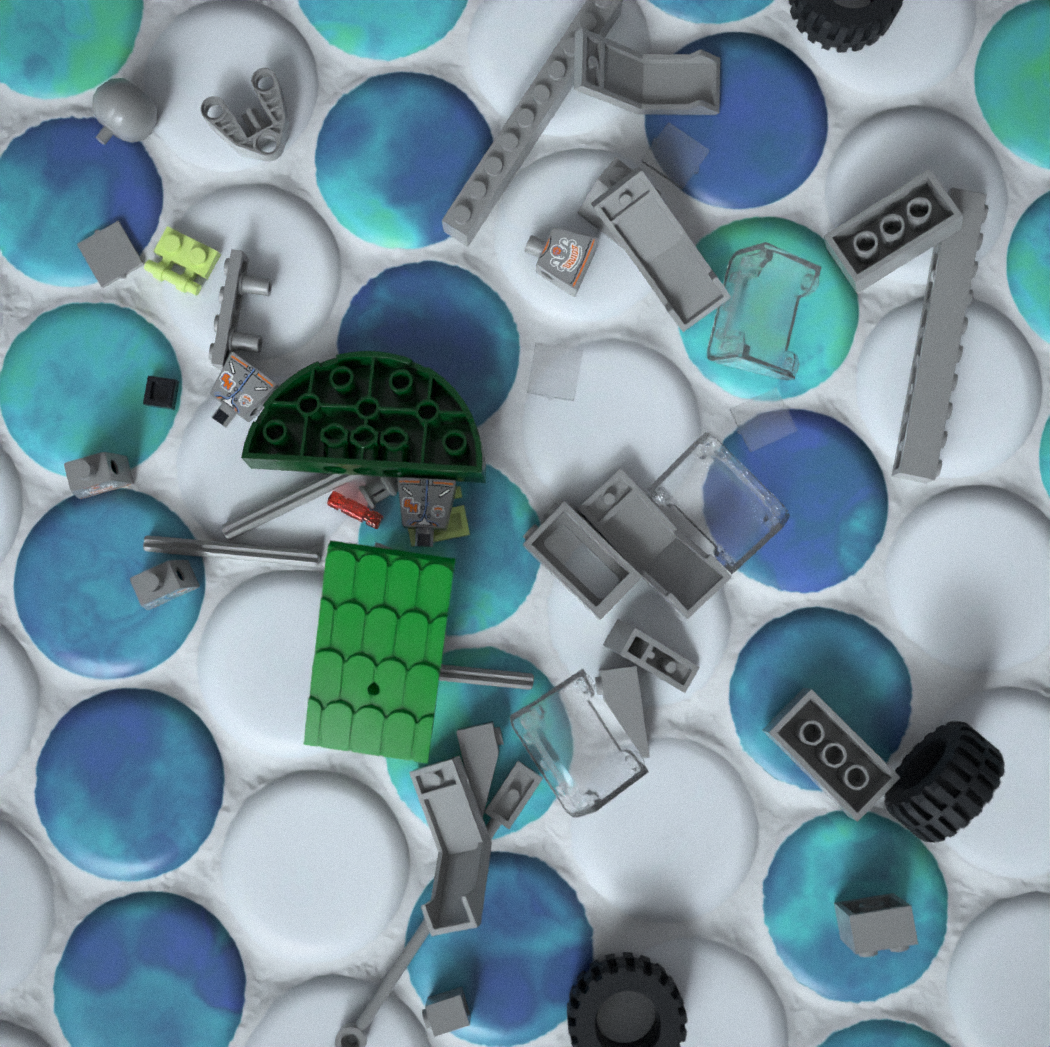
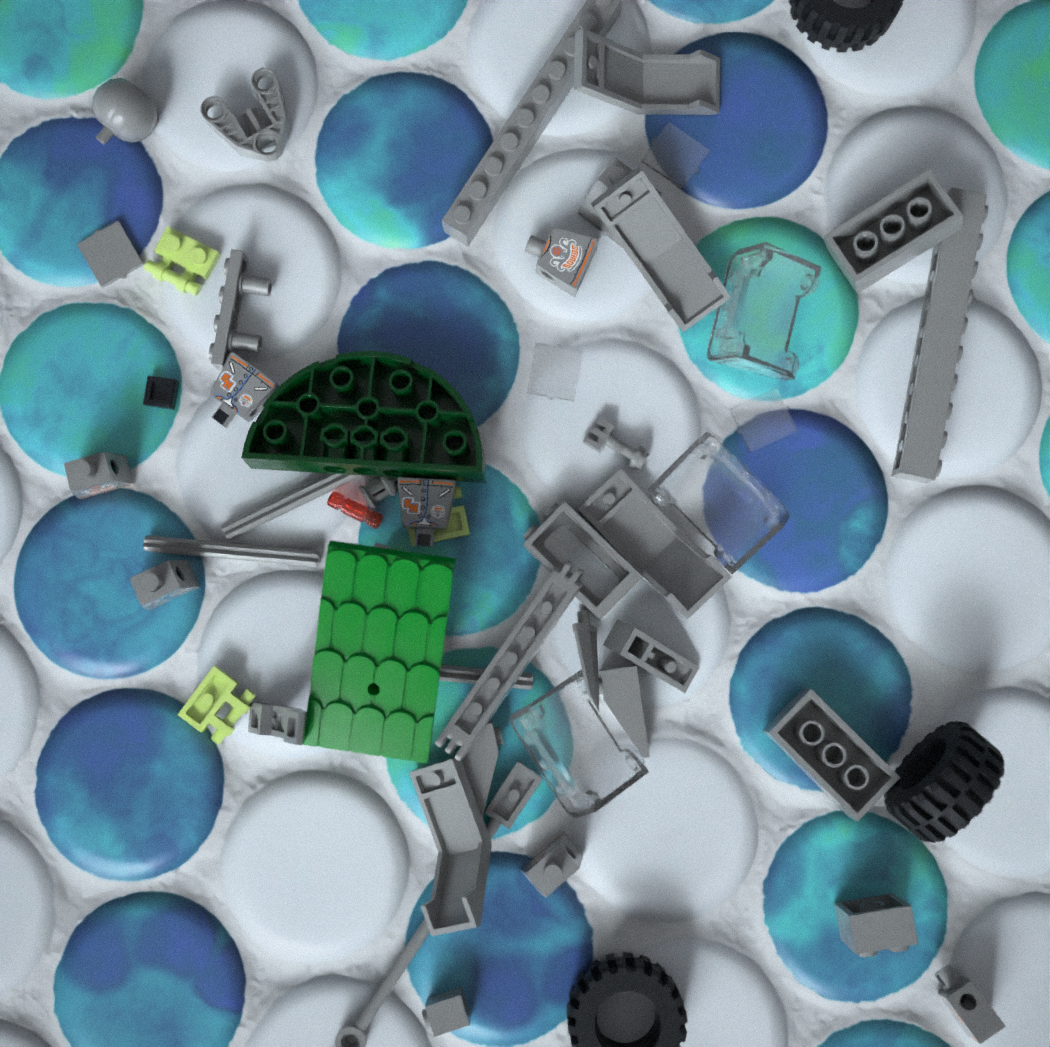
none -> yellowish green plate [177,666,256,744]
none -> light grey slope [248,702,307,745]
none -> light grey hinge [435,561,584,762]
none -> light grey torso [520,832,583,897]
none -> light grey bar [572,610,599,712]
none -> light grey hinge [582,417,650,469]
none -> light grey torso [935,965,1006,1044]

